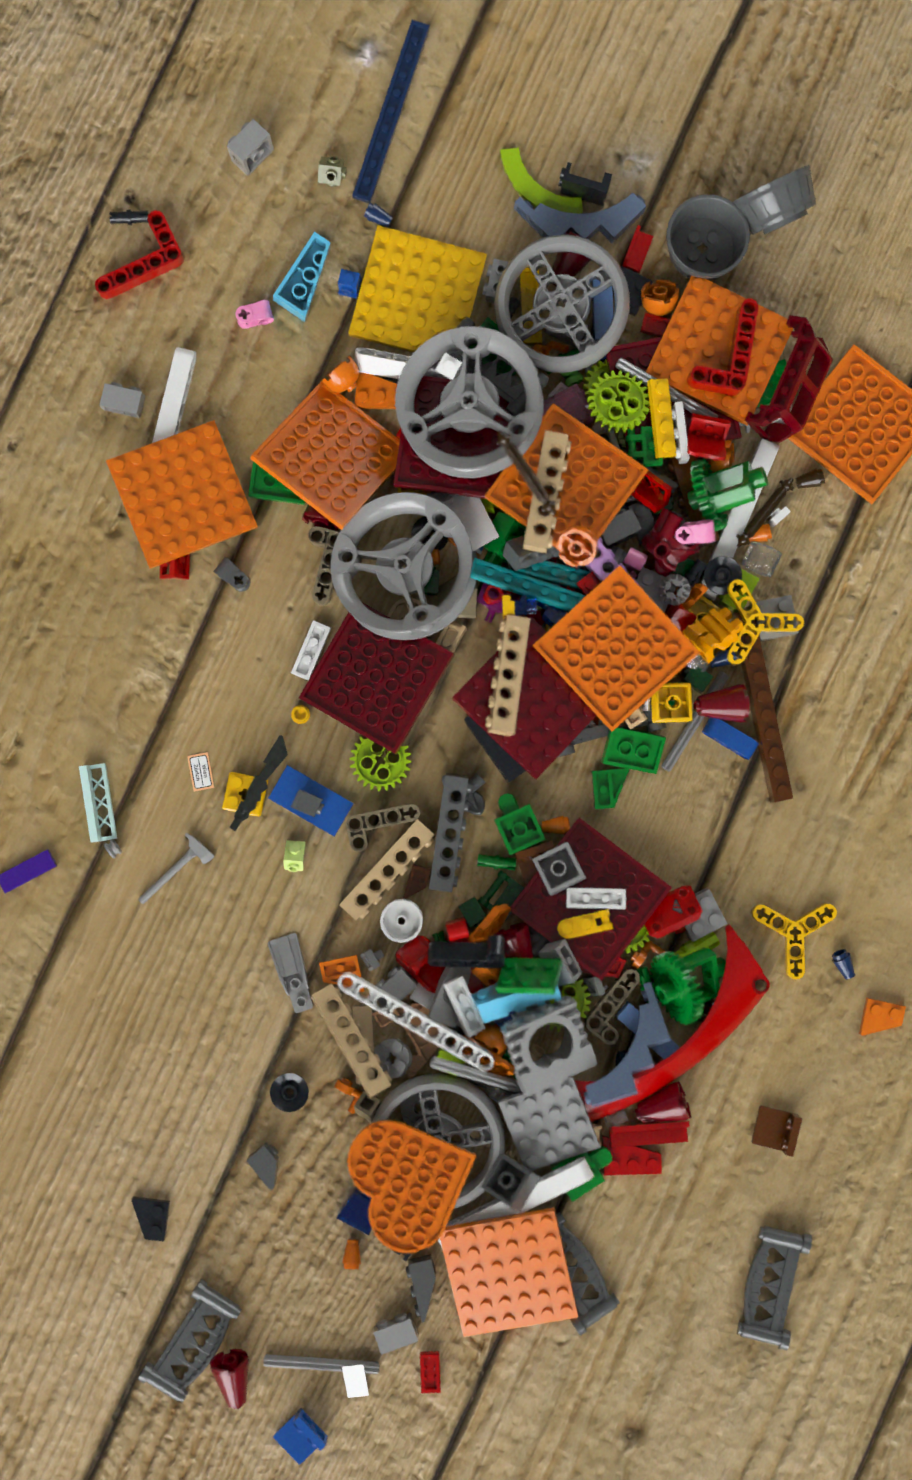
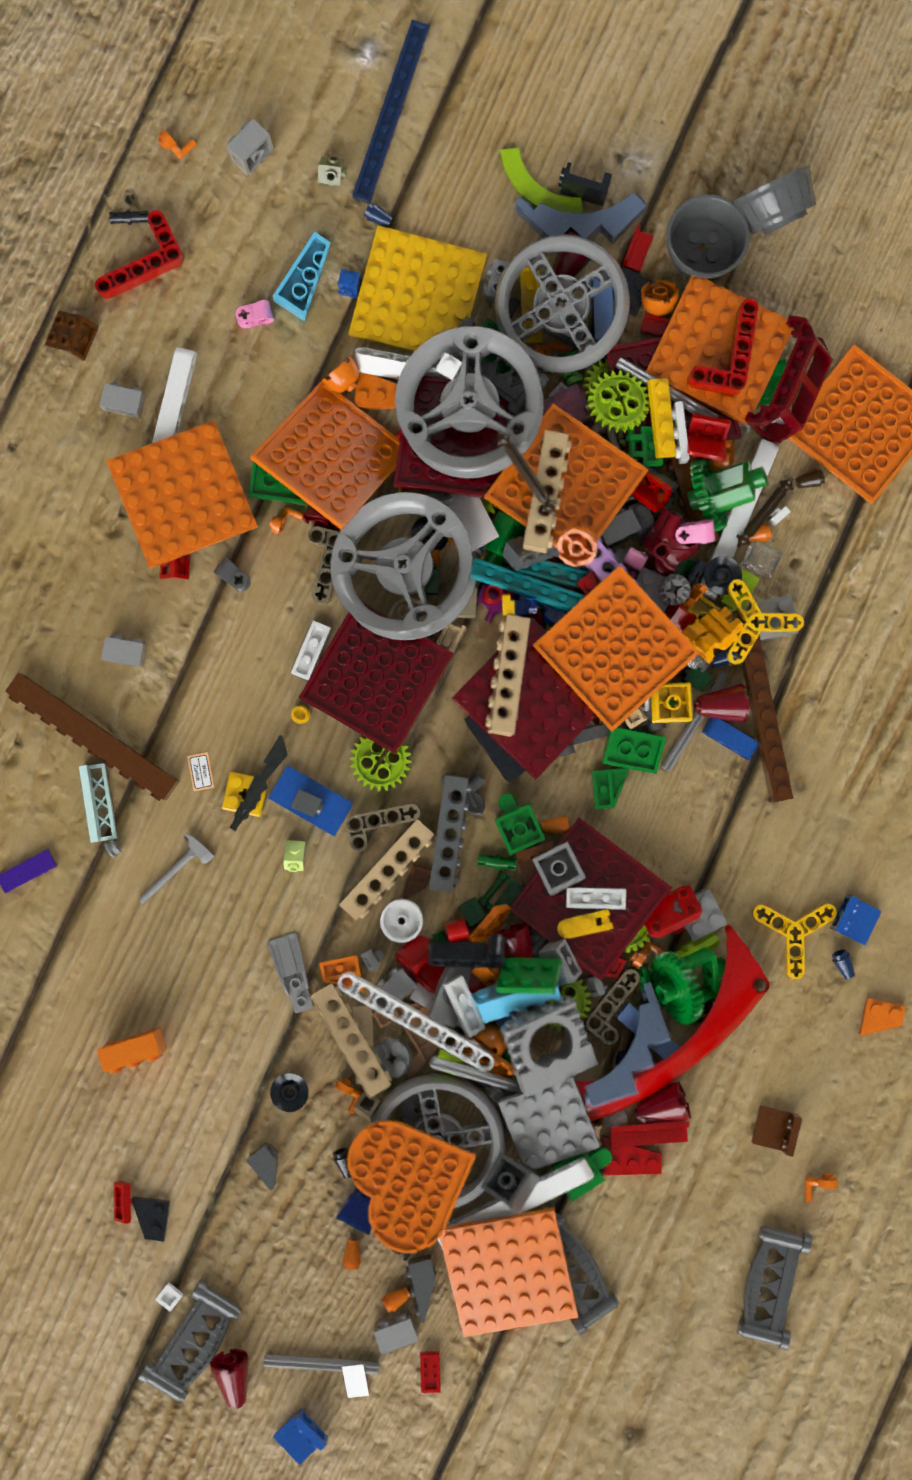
none -> reddish brown brick [5,673,180,801]
none -> reddish brown bracket [45,311,99,361]
none -> orange brick [97,1027,167,1074]
none -> light grey brick [101,634,147,668]
none -> red plate [114,1181,132,1224]
none -> white plate [155,1282,184,1312]
none -> orange plate [157,130,197,159]
none -> orange plate [269,506,304,535]
none -> black cone [332,1148,351,1179]
none -> orange cone [381,1286,411,1313]
none -> orange plate [804,1173,838,1202]
none -> blue bracket [830,894,881,945]

